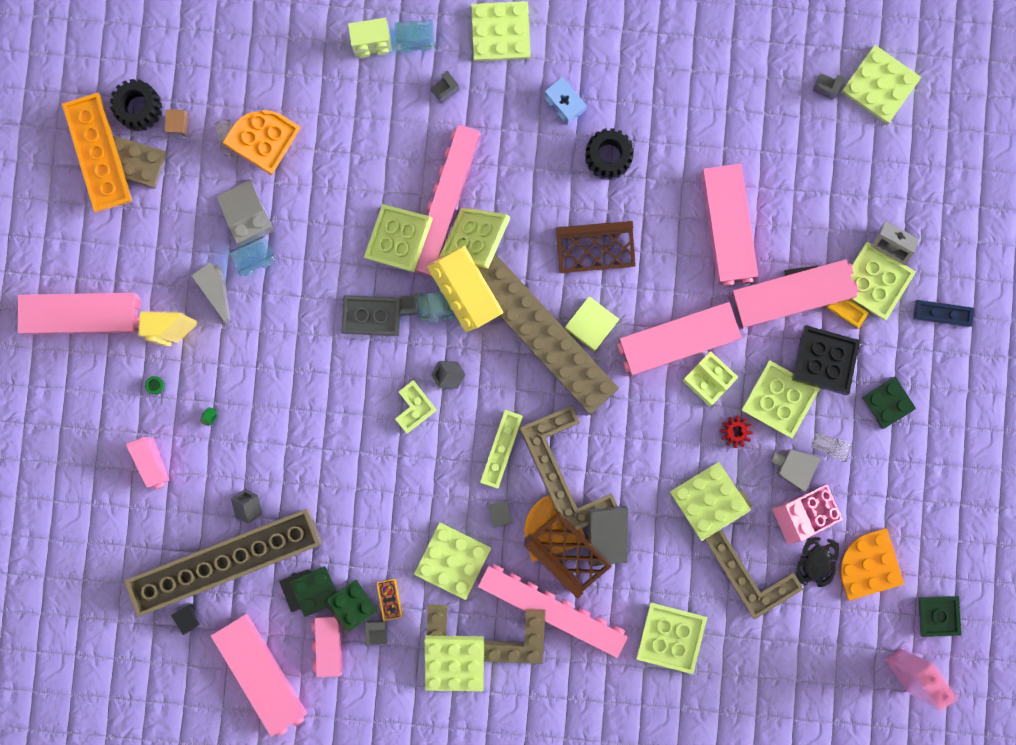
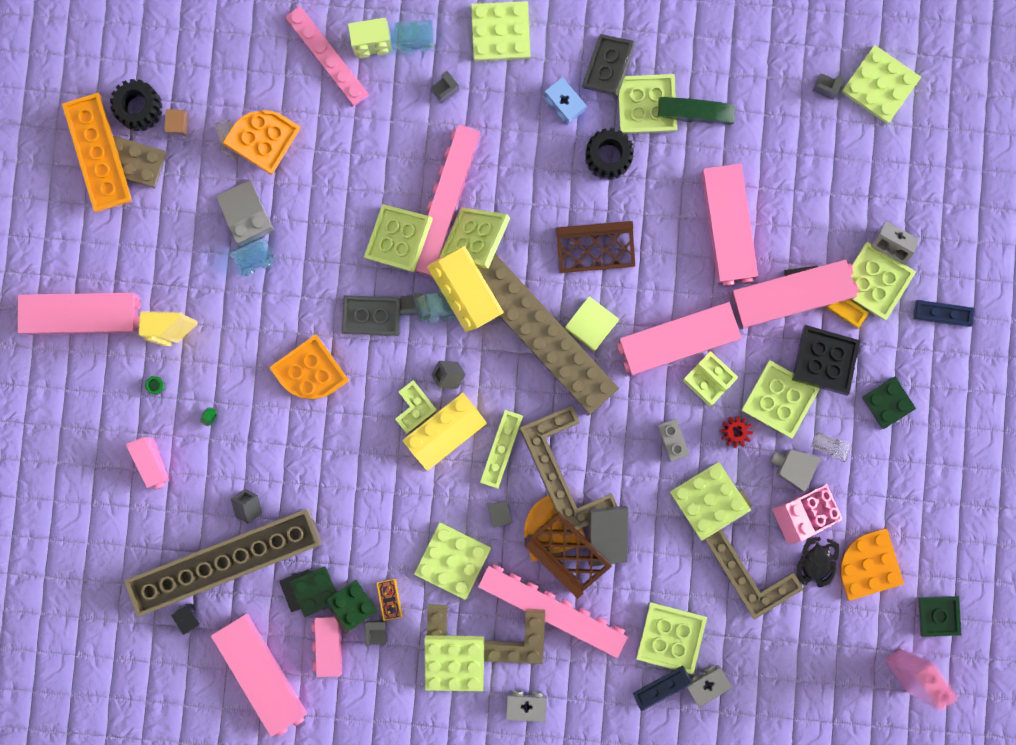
light grey slope [191,262,231,324] -> none
none -> light orange plate [269,334,350,399]
none -> bright pink plate [285,6,369,106]
none -> light yellow slope [402,393,487,471]
none -> light grey brick [506,690,547,722]
none -> dark grey tile [582,34,636,96]
none -> yellowish green plate [618,74,678,134]
none -> dark blue tile [632,666,693,711]
none -> light grey brick [656,419,689,462]
none -> dark green slope [658,97,735,125]
none -> light grey brick [687,665,732,707]

